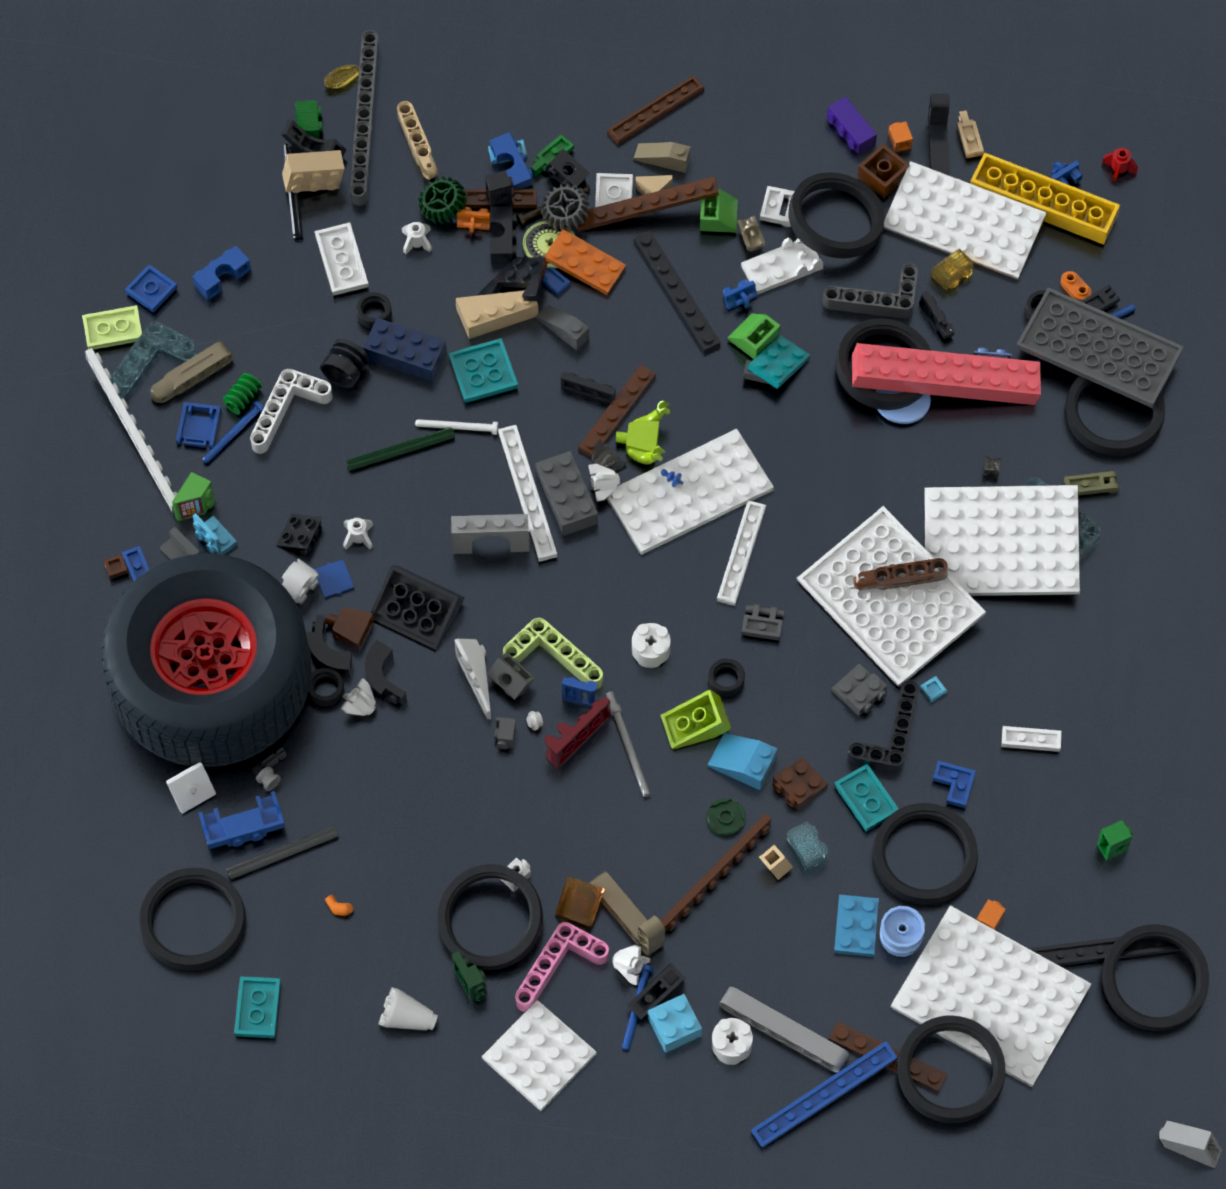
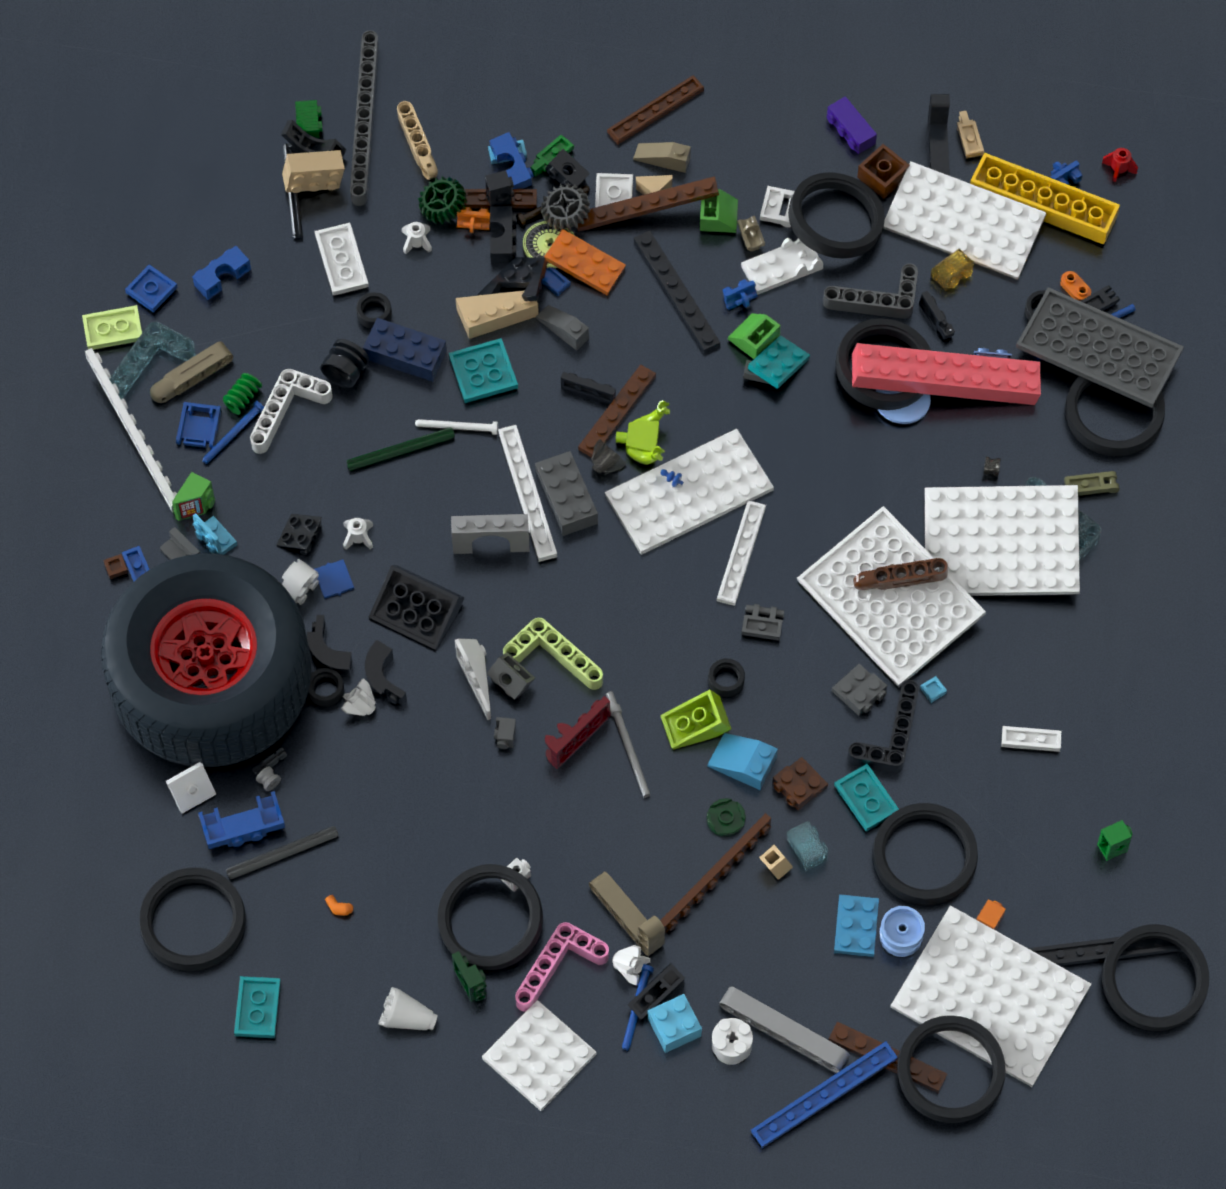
clear yellow arm [324,64,359,88] -> none
reddish brown torso [325,607,374,652] -> none
white plate [526,711,543,731] -> none
clear orange slope [555,877,604,927] -> none
blue plate [562,677,597,707] -> none
white brick [588,464,620,502] -> none
white brick [632,623,670,668] -> none
orange brick [888,121,913,153] -> none
blue plate [932,760,976,808] -> none
light grey slope [1159,1121,1222,1168] -> none

